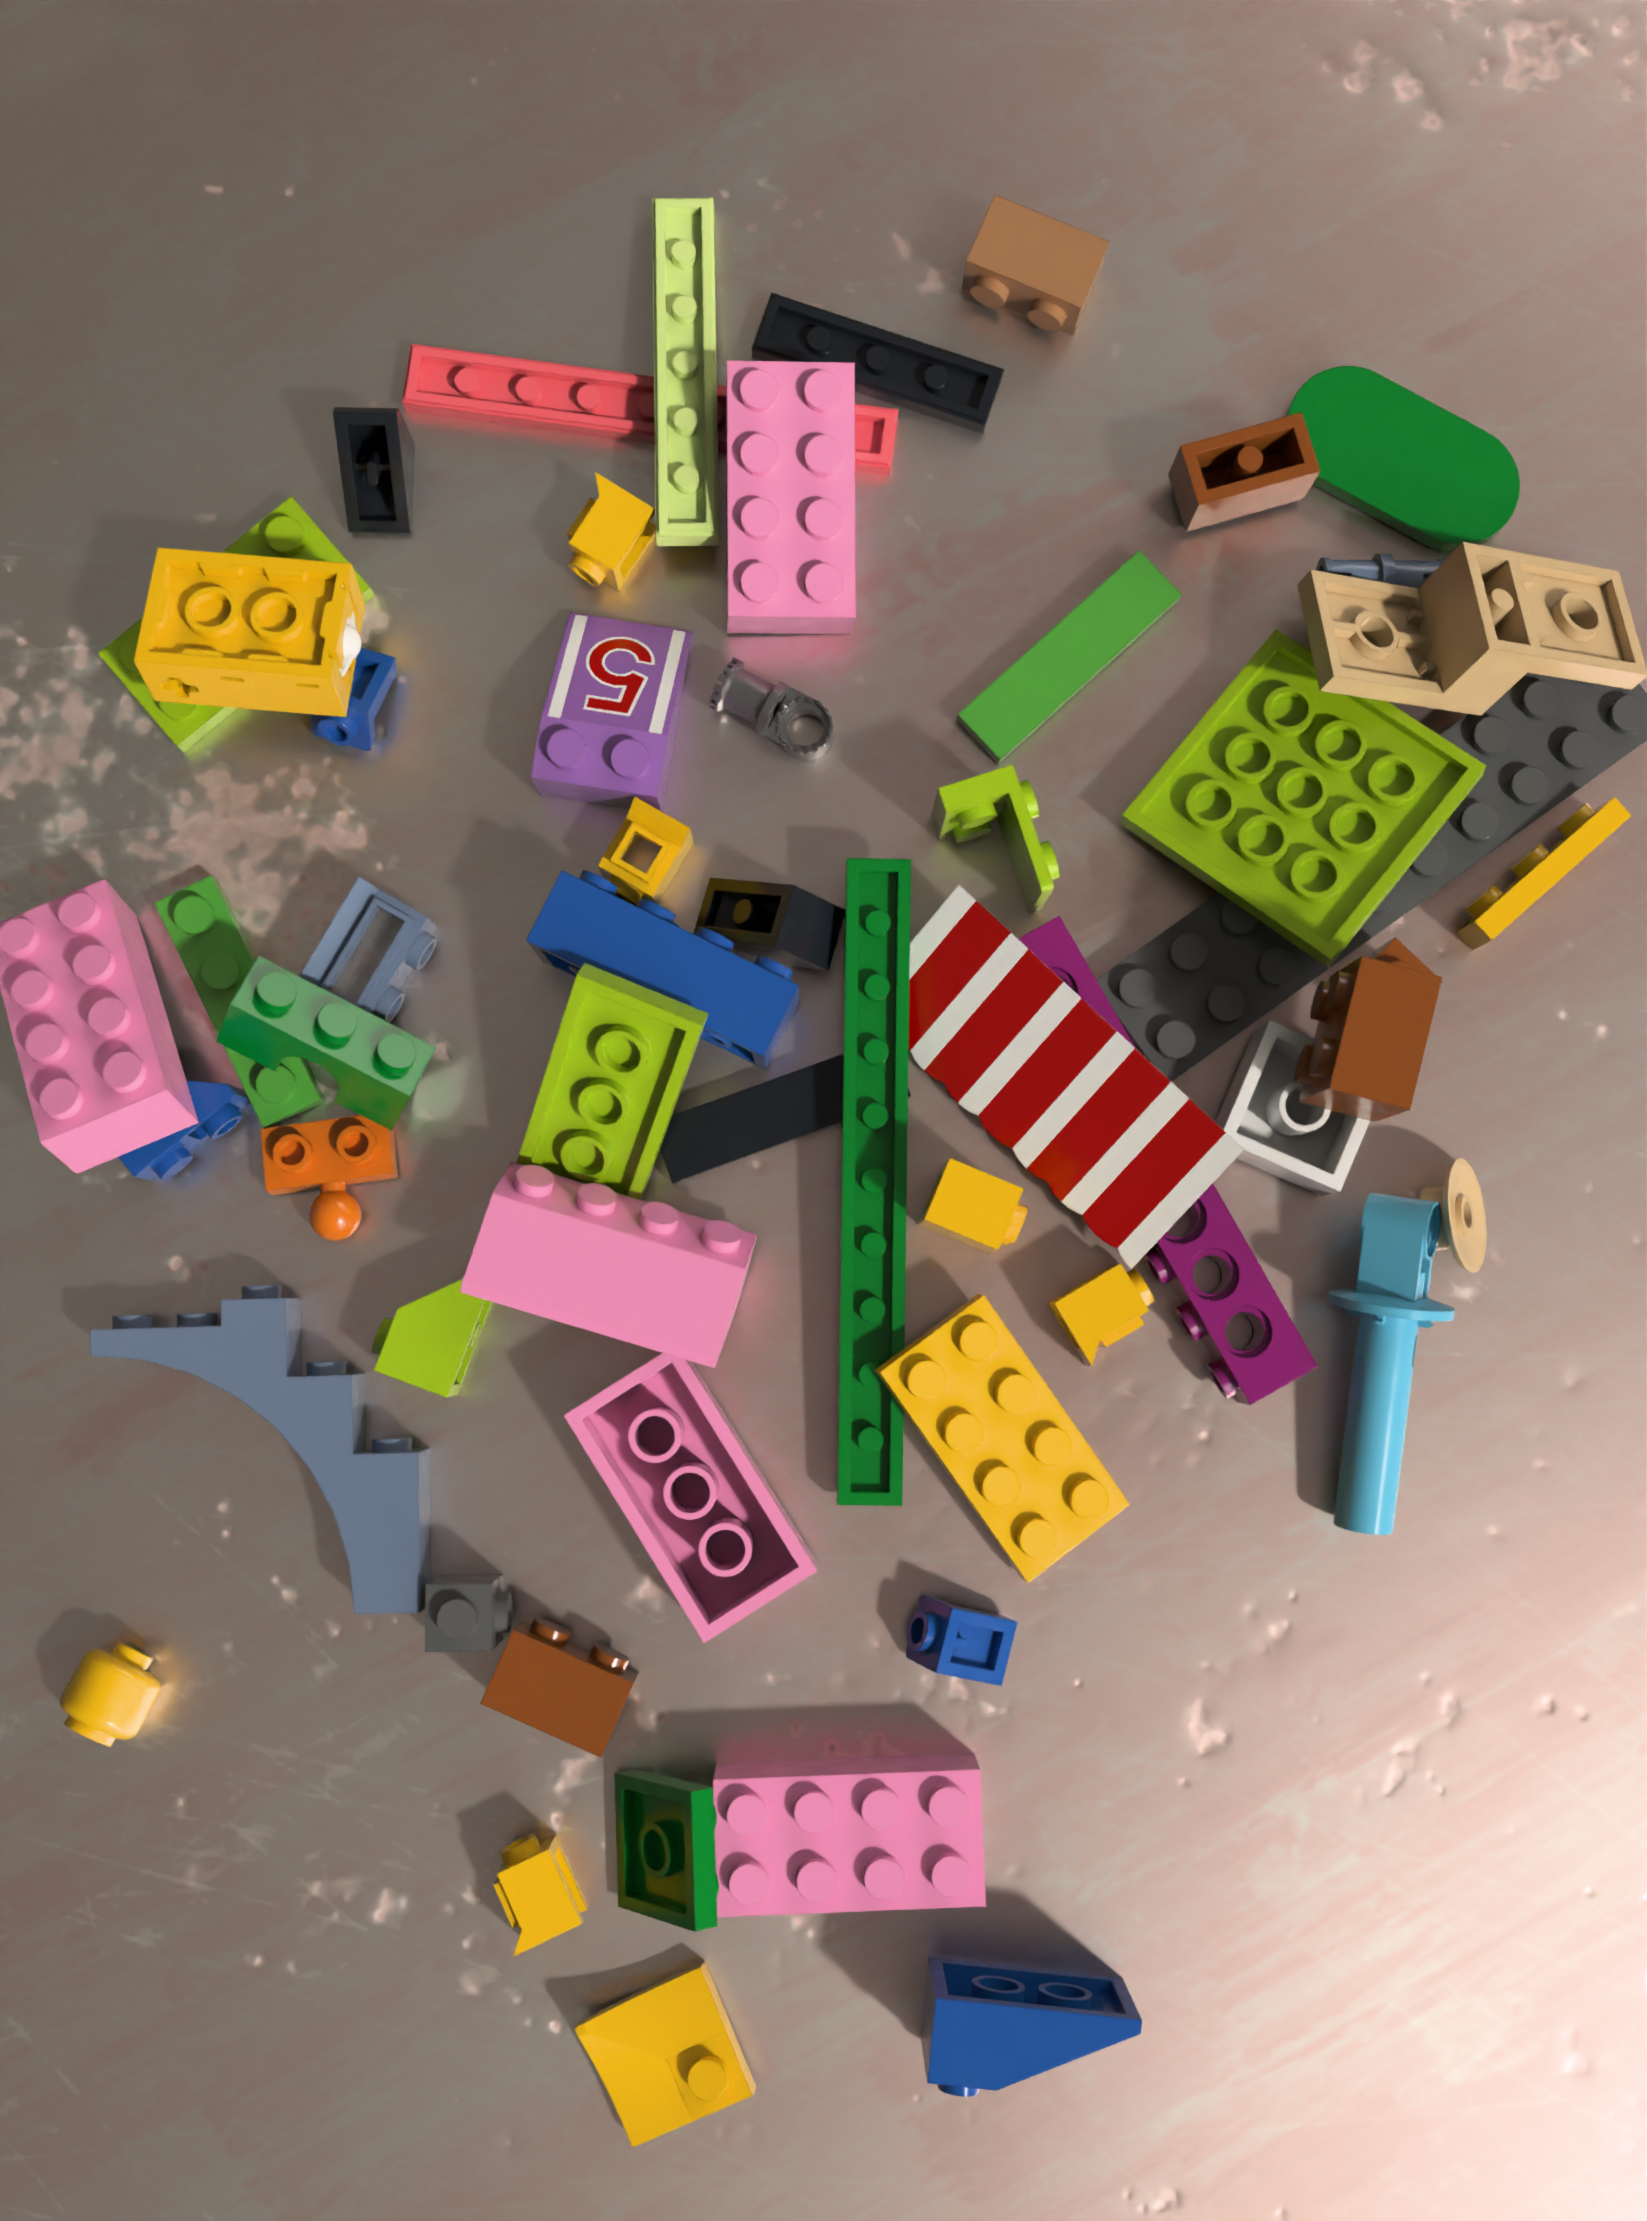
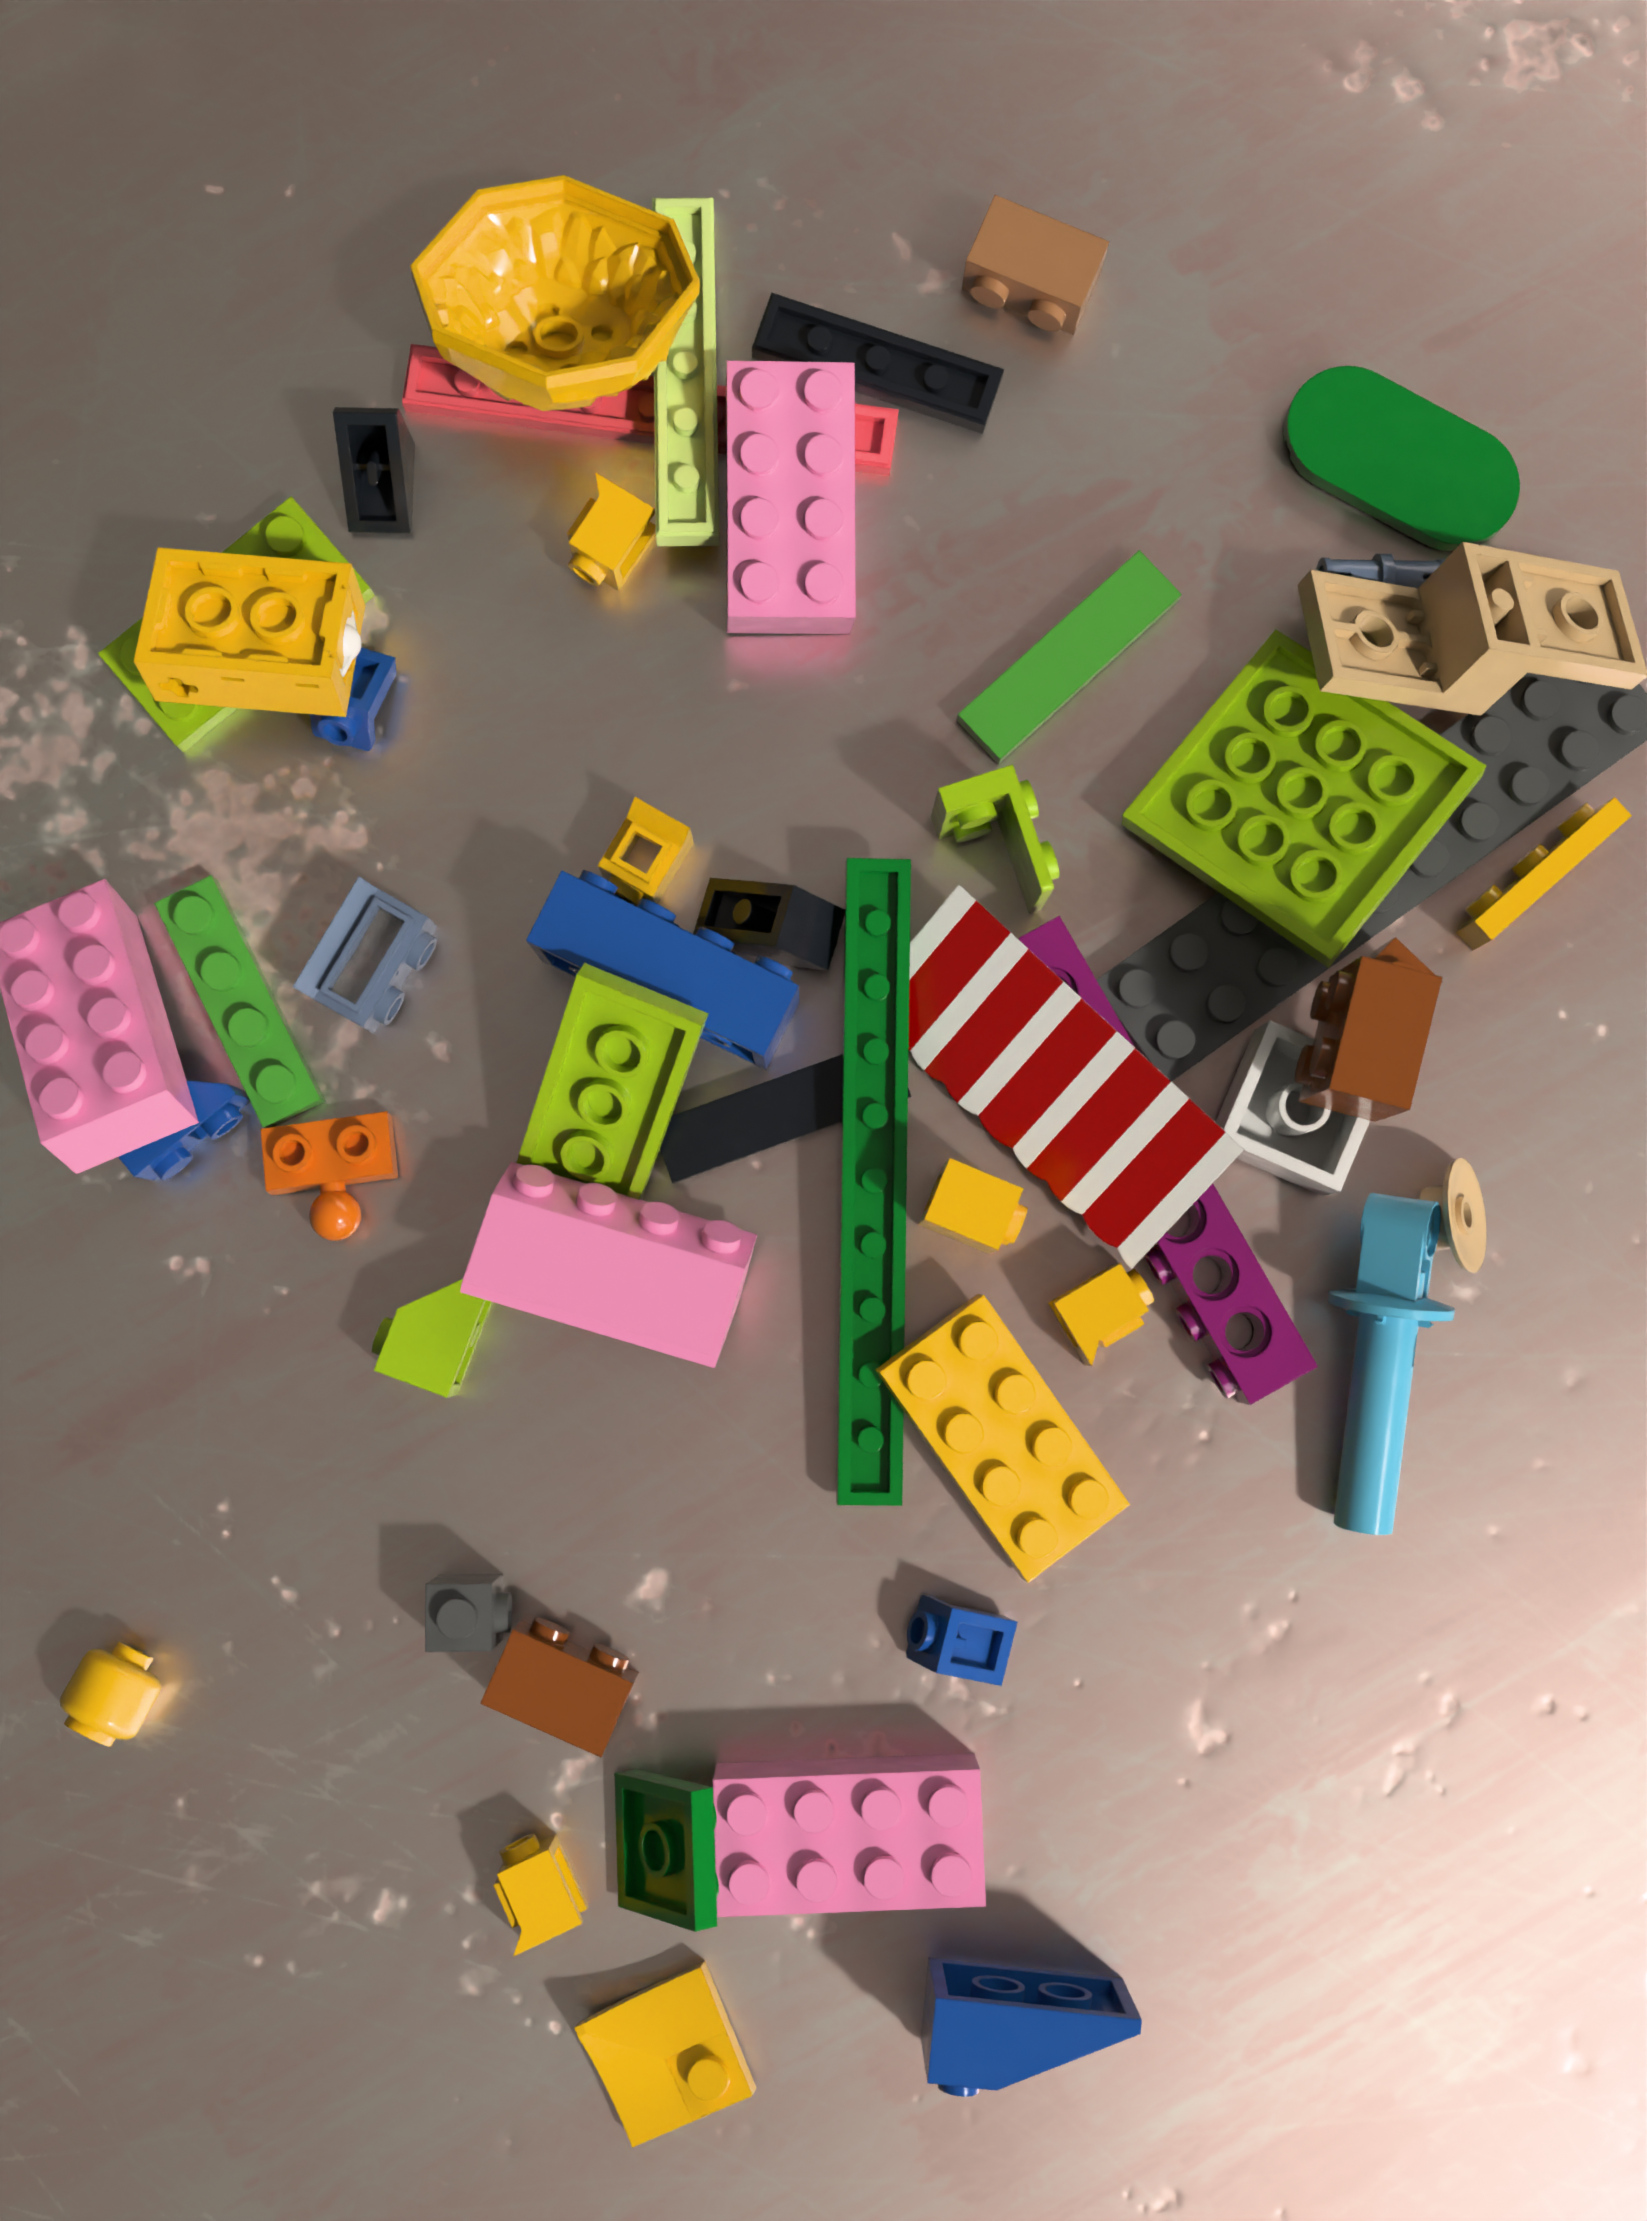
sand blue arch [90,1285,432,1614] -> none
green arch [216,956,436,1131] -> none
medium lavender slope [531,612,693,812] -> none
bright pink brick [563,1353,817,1643] -> none
flat silver connector [709,657,834,761] -> none
dark orange brick [1168,412,1320,532] -> none
none -> yellow rock [410,175,700,411]

